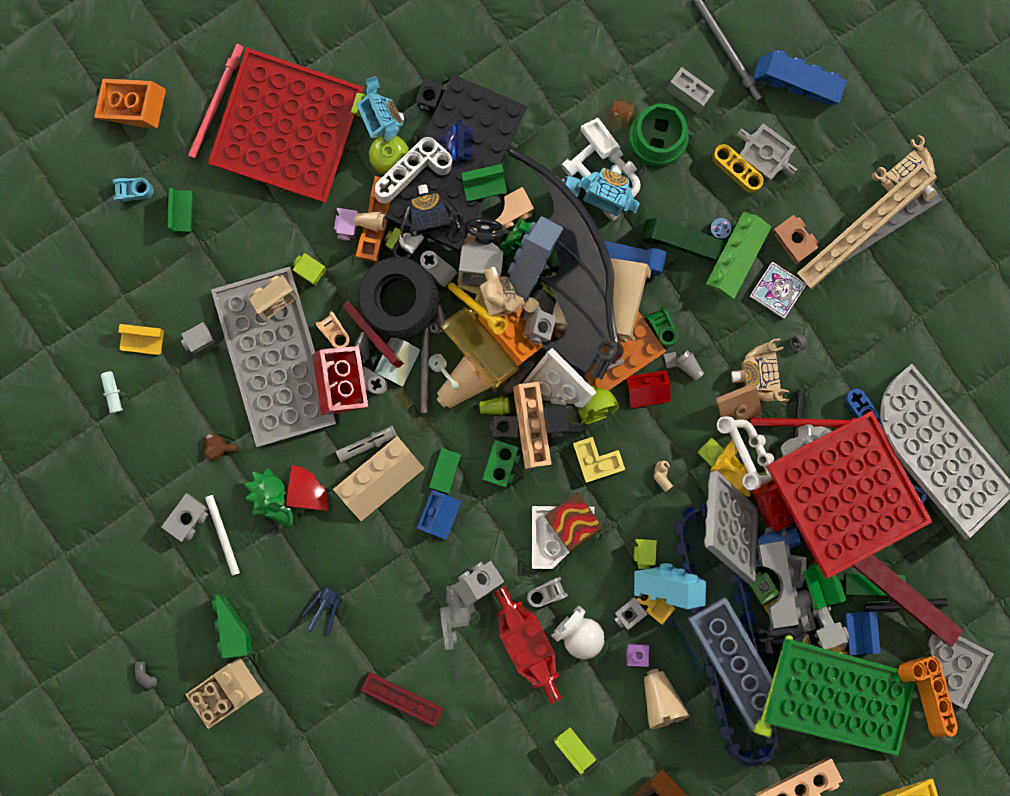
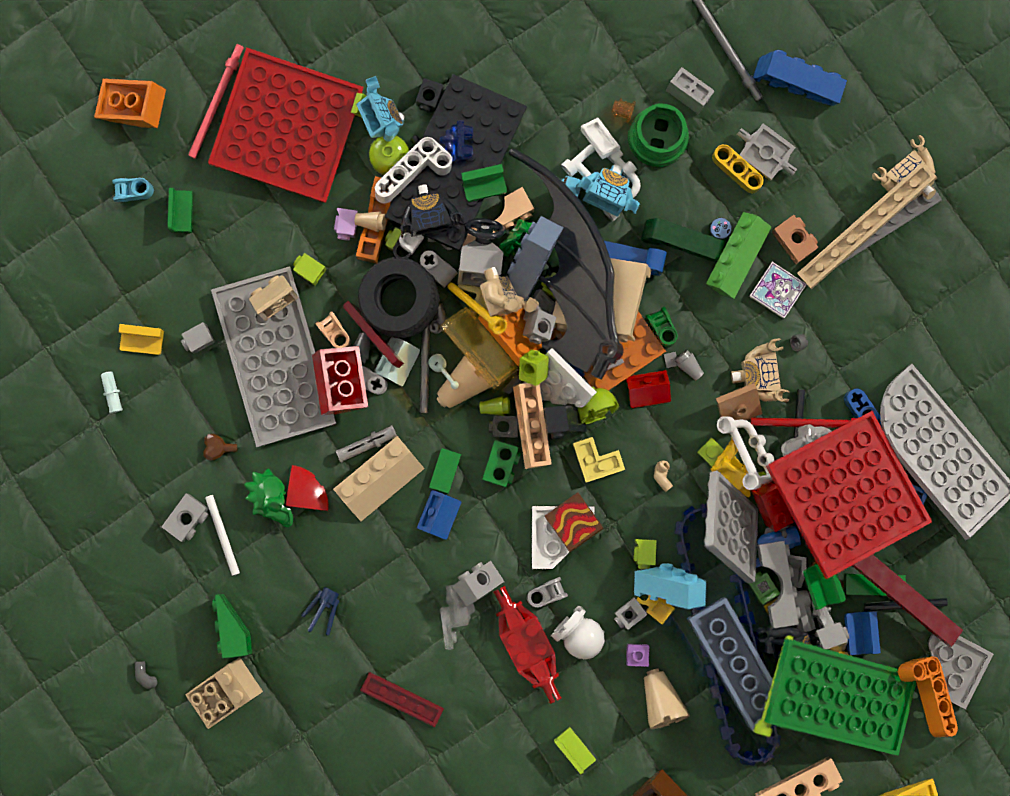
none -> lime brick [519,350,549,386]

